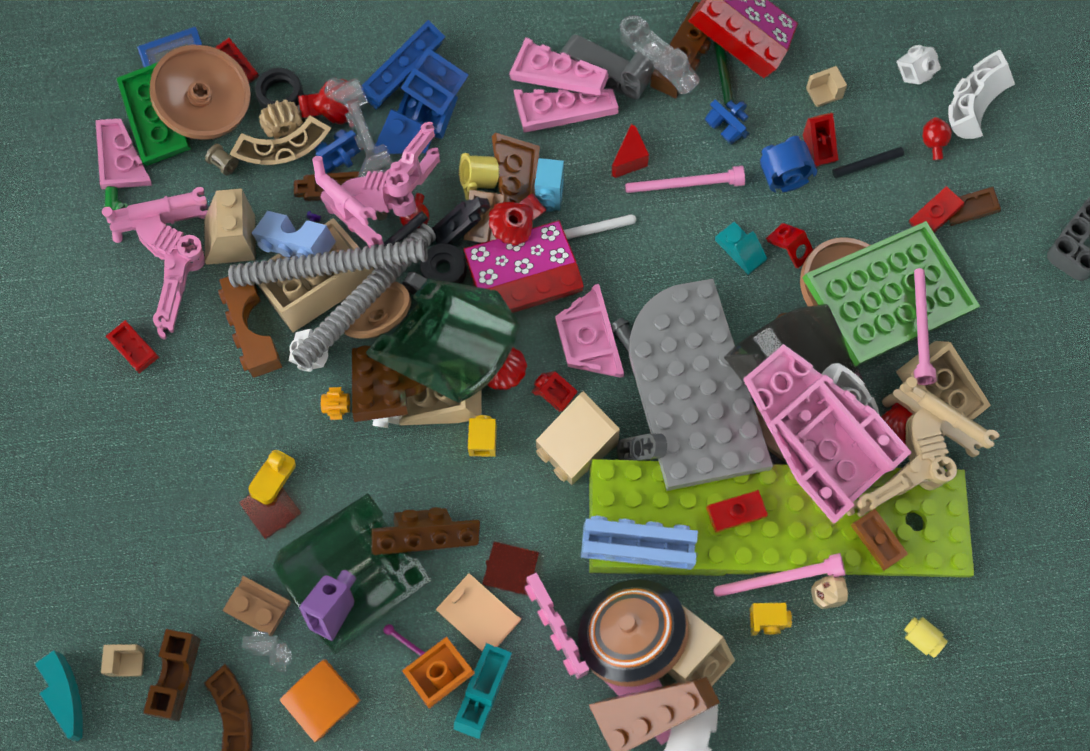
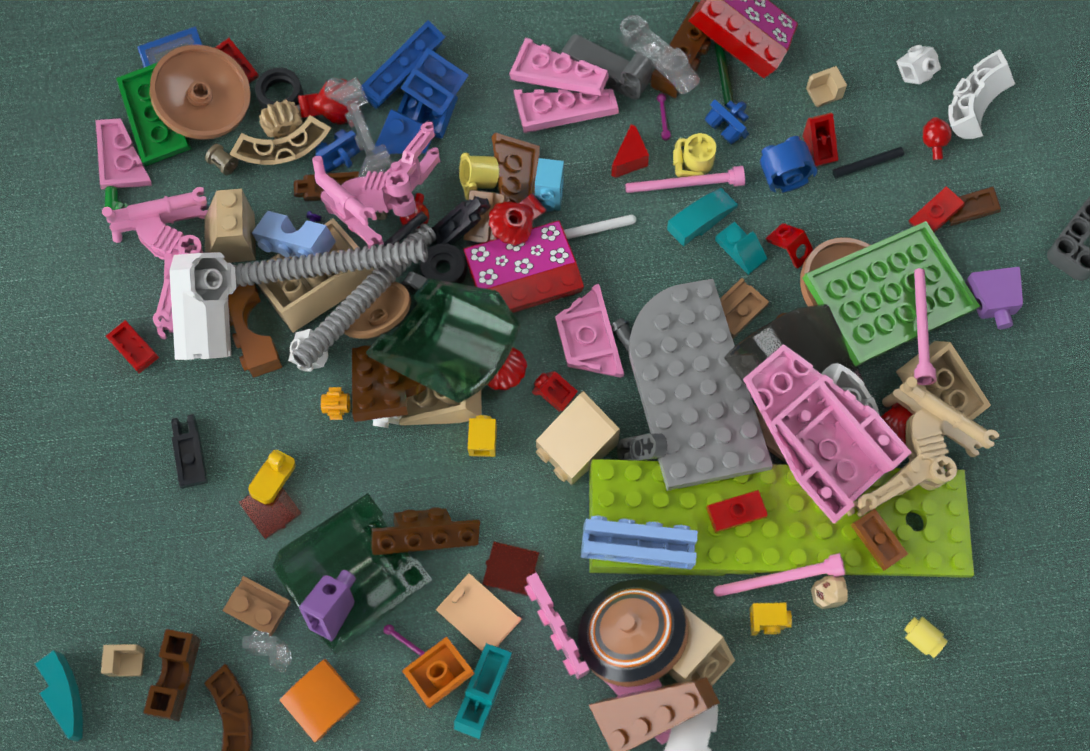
none -> white brick [169,252,236,360]
none -> black hinge [171,414,208,489]
none -> magenta hinge [657,93,671,141]
none -> teal slope [667,188,738,247]
none -> light yellow piece [673,133,716,177]
none -> medium nougat plate [720,278,769,339]
none -> medium lavender torso [965,267,1023,329]

